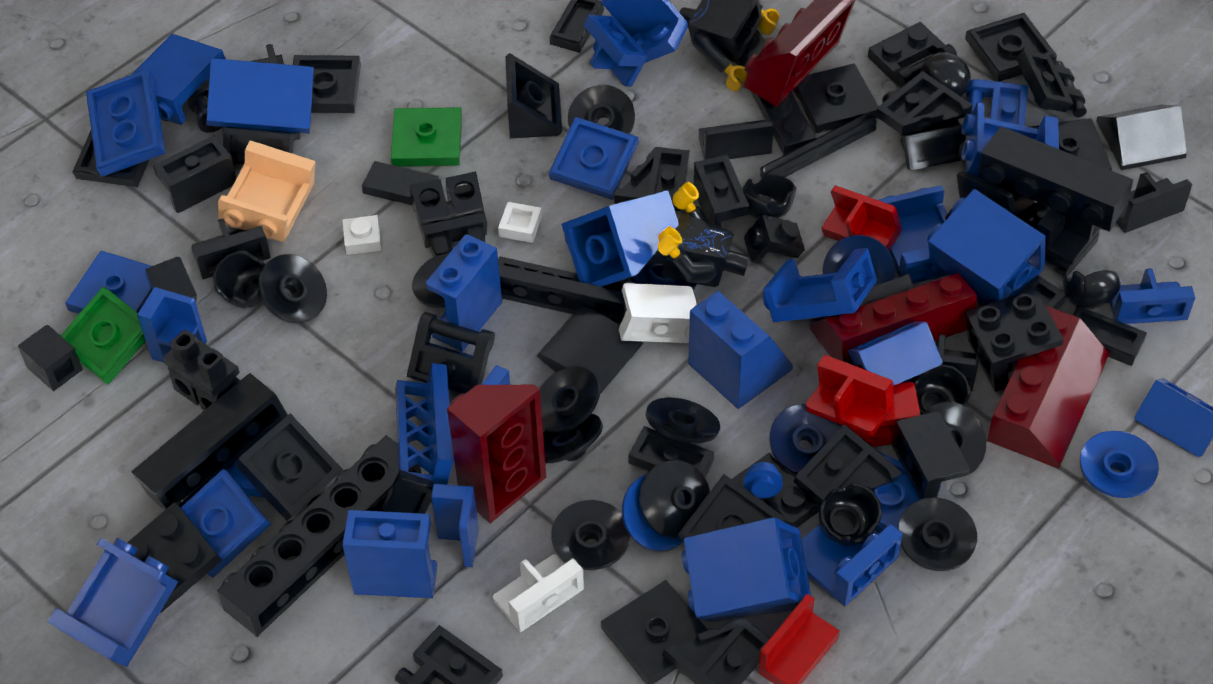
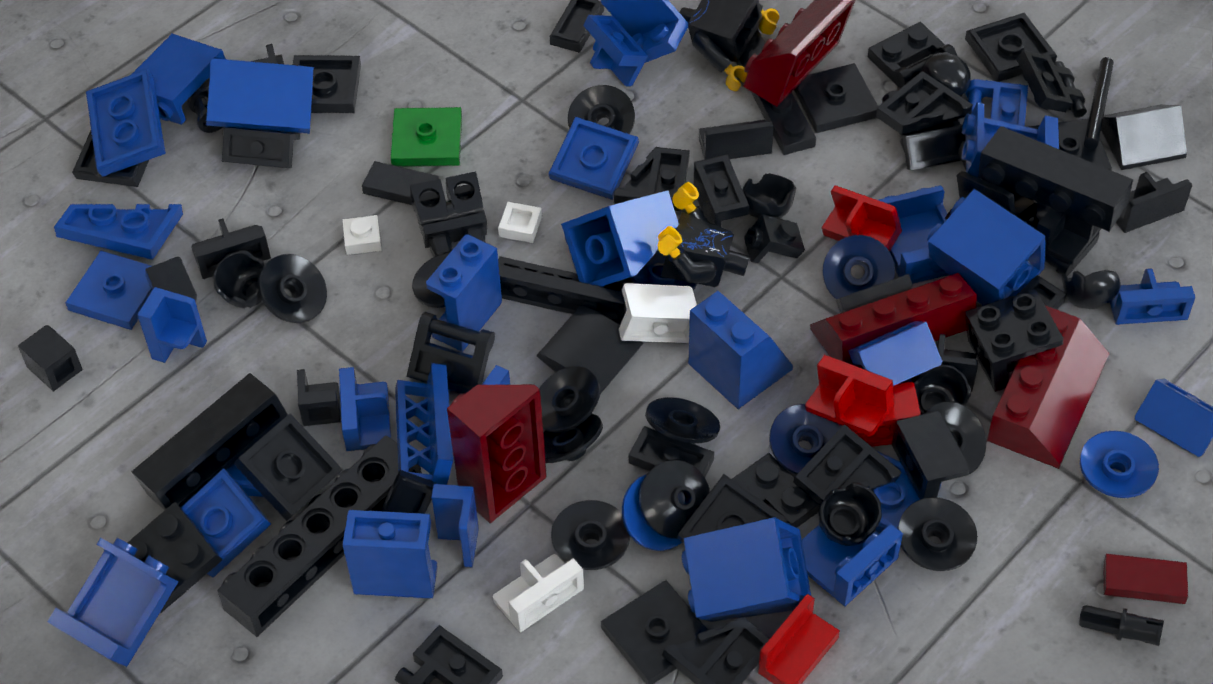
green plate [60,286,146,385] -> none
black panel [153,135,237,213] -> none
black hips [163,330,240,410] -> none
light nougat panel [218,140,315,243] -> none
black slope [505,53,562,139] -> none
blue plate [743,462,783,499] -> none
black axle [760,113,877,179] -> none
blue panel [763,248,877,323] -> none
black tile [1073,306,1147,366] -> none
none -> blue wing [54,204,183,260]
none -> black panel [297,369,341,426]
none -> blue panel [339,367,391,451]
none -> black axle [1079,605,1164,646]
none -> black bar [1084,57,1114,149]
none -> dark red tile [1104,554,1188,604]

